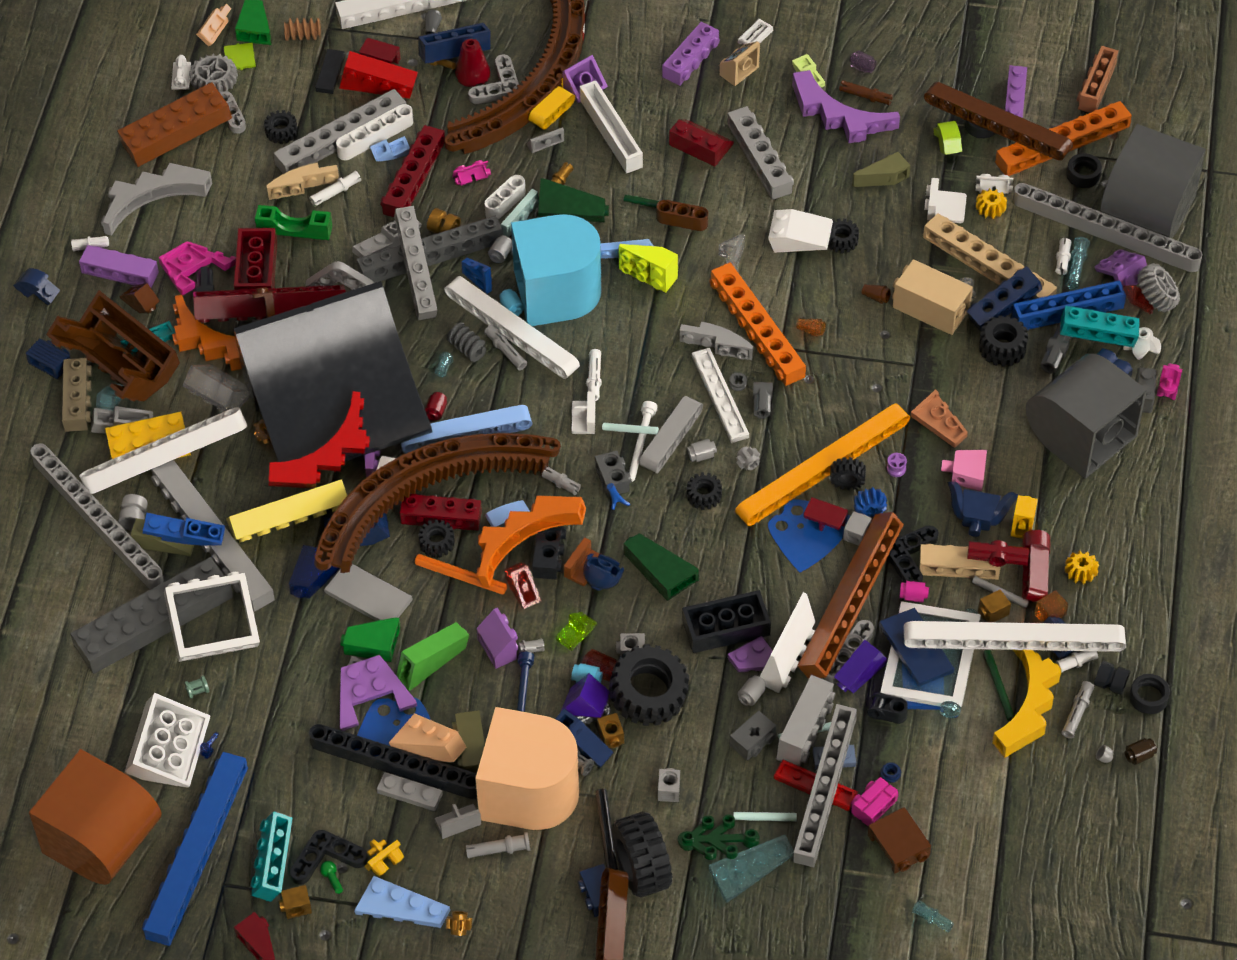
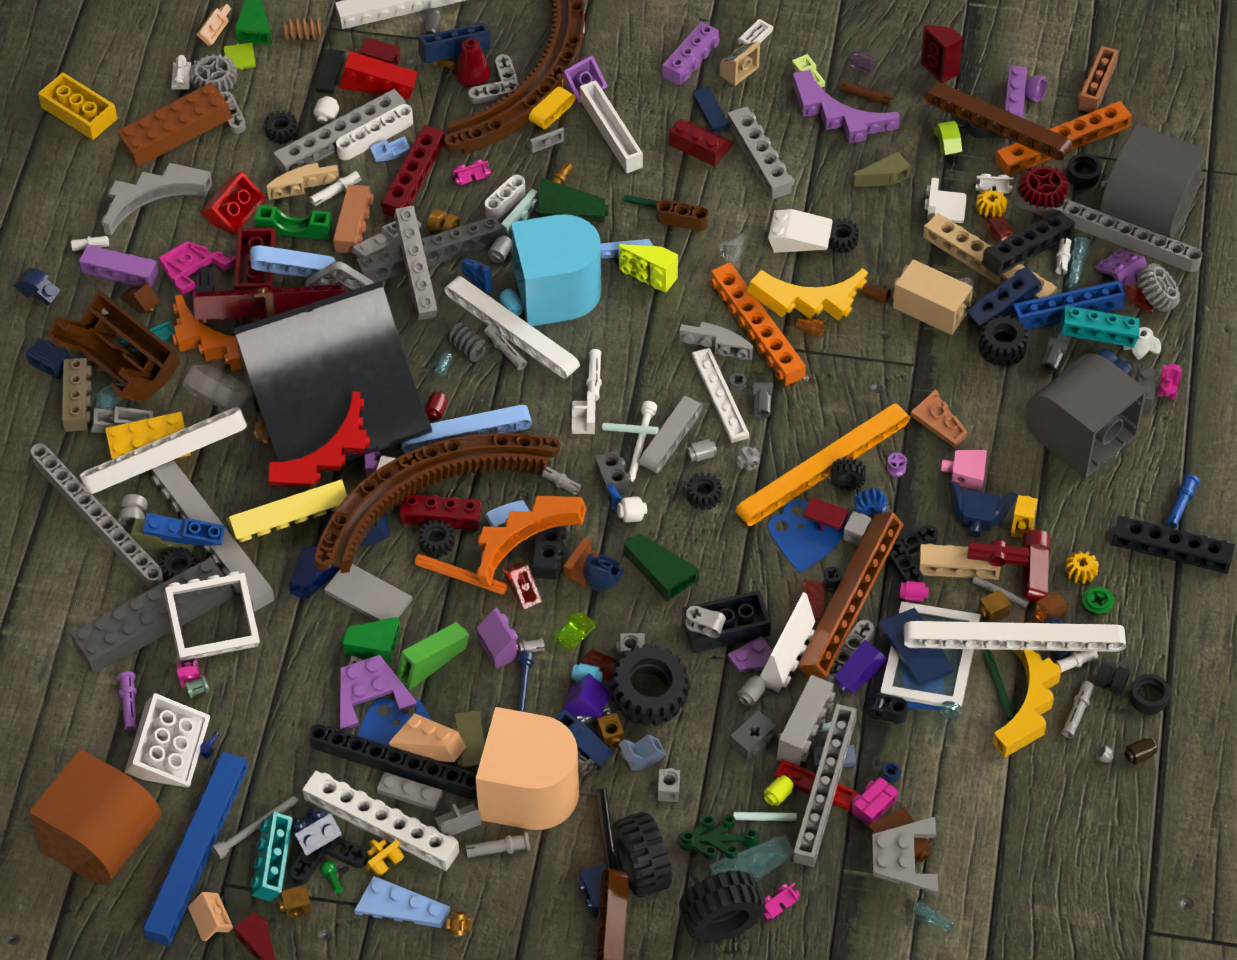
none -> yellow brick [38,72,118,140]
none -> medium lavender pin [117,672,137,732]
none -> black tyre [160,547,197,581]
none -> dark pink slope [177,658,200,688]
none -> light nougat panel [188,892,233,941]
none -> red slope [200,171,266,235]
none -> light grey piece [211,796,298,860]
none -> light blue beam [249,245,336,279]
none -> bracket [290,807,342,856]
none -> white brick [302,771,459,871]
none -> white head [314,96,339,124]
none -> nougat brick [333,185,374,254]
none -> white head [617,496,647,523]
none -> sand blue brick [619,734,667,770]
none -> black tyre [679,870,765,943]
none -> light grey piece [685,606,726,638]
none -> dark blue tile [693,87,729,132]
none -> yellow arch [747,268,868,321]
none -> dark pink hinge [763,883,800,921]
none -> neon yellow brick [764,775,794,806]
none -> clear red slope [802,580,824,620]
none -> black bush [823,566,842,592]
none -> light grey wing [872,817,938,895]
none -> dark red slope [920,25,963,83]
none -> black brick [981,210,1075,276]
none -> clear red slope [987,216,1016,241]
none -> dark red gear [1019,165,1069,210]
none -> medium lavender hair [1025,75,1048,102]
none -> green gear [1082,586,1115,616]
none -> black brick [1111,516,1235,574]
none -> blue pin [1165,474,1200,529]

